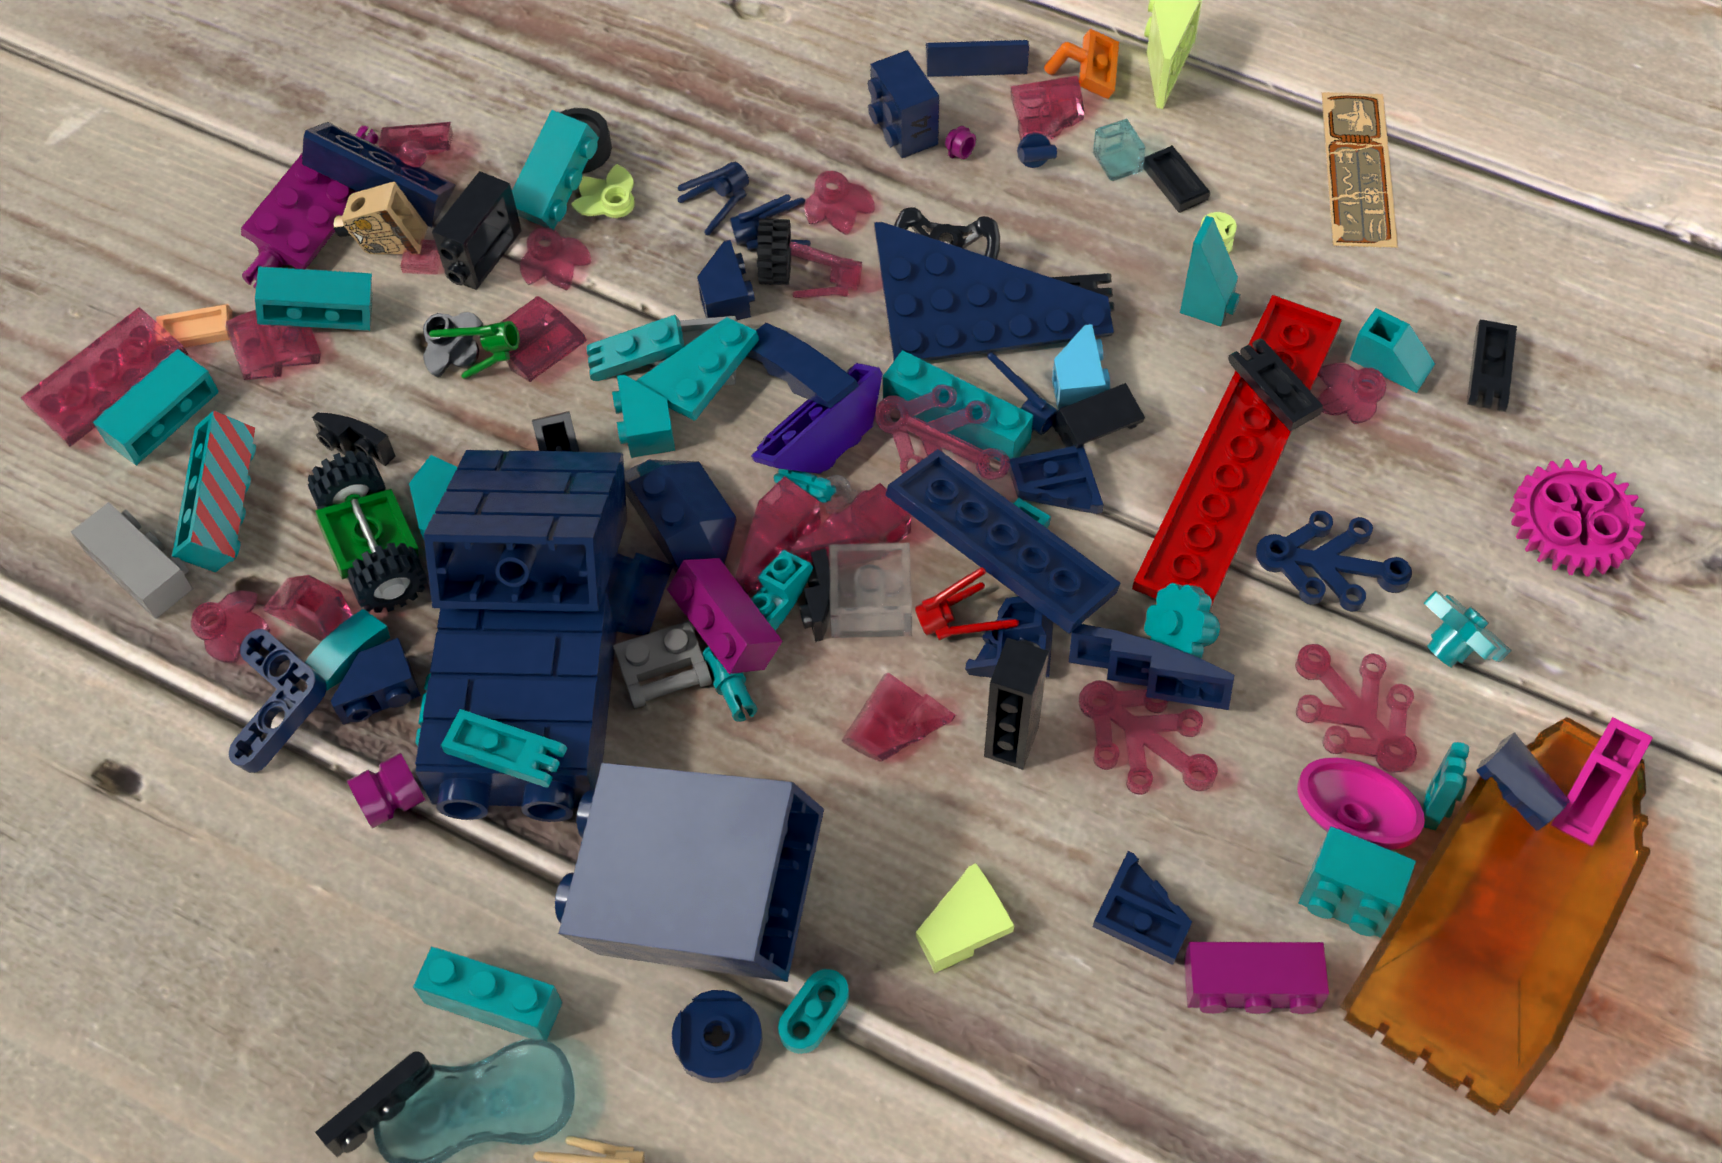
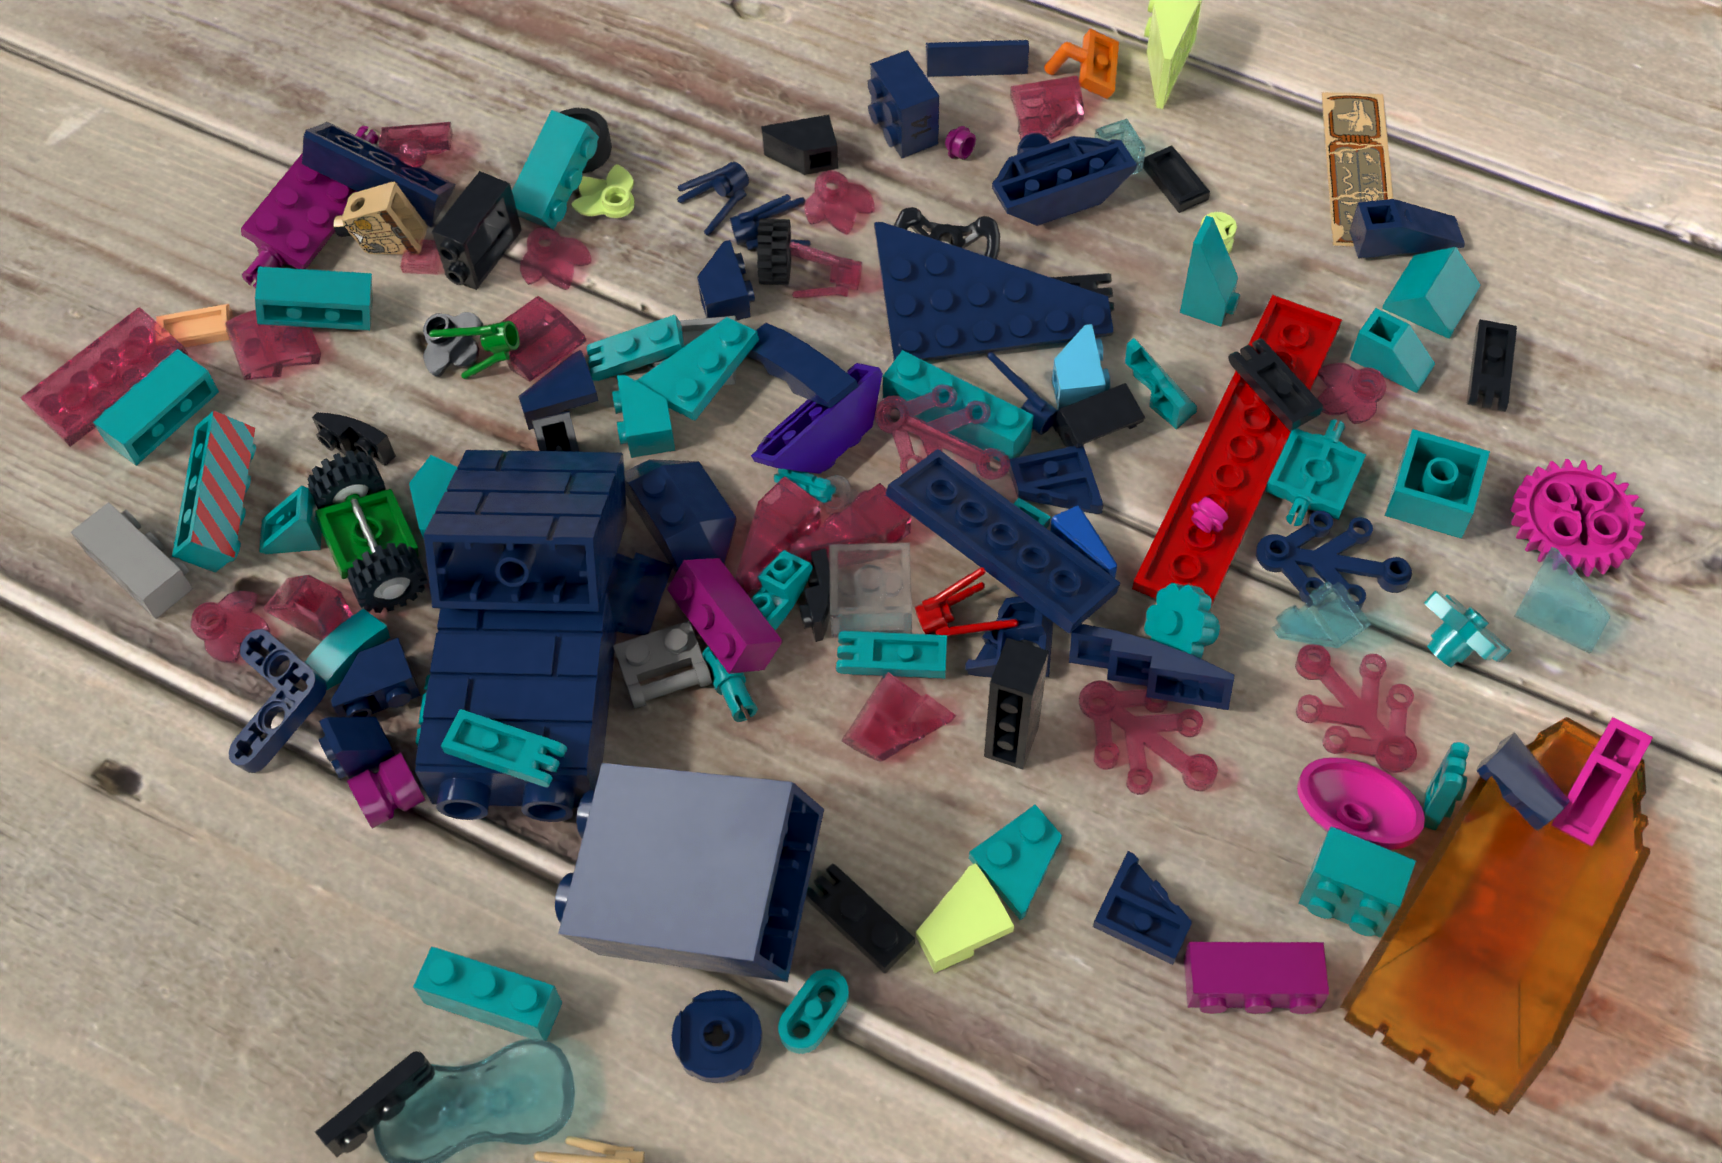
none -> teal slope [259,485,322,554]
none -> dark blue slope [318,717,395,780]
none -> dark blue slope [518,350,599,430]
none -> black slope [761,115,838,175]
none -> black hinge [805,863,915,974]
none -> teal hinge [836,631,947,679]
none -> teal wing [968,804,1062,920]
none -> dark blue wedge [992,136,1137,226]
none -> blue slope [1050,505,1117,578]
none -> teal slope [1125,338,1197,429]
none -> dark pink plate [1191,497,1228,533]
none -> teal plate [1265,419,1366,526]
none -> clear light blue slope [1272,581,1372,648]
none -> dark blue slope [1350,199,1465,259]
none -> teal slope [1382,247,1481,339]
none -> teal brick [1384,429,1490,539]
none -> clear light blue wing [1514,547,1611,654]

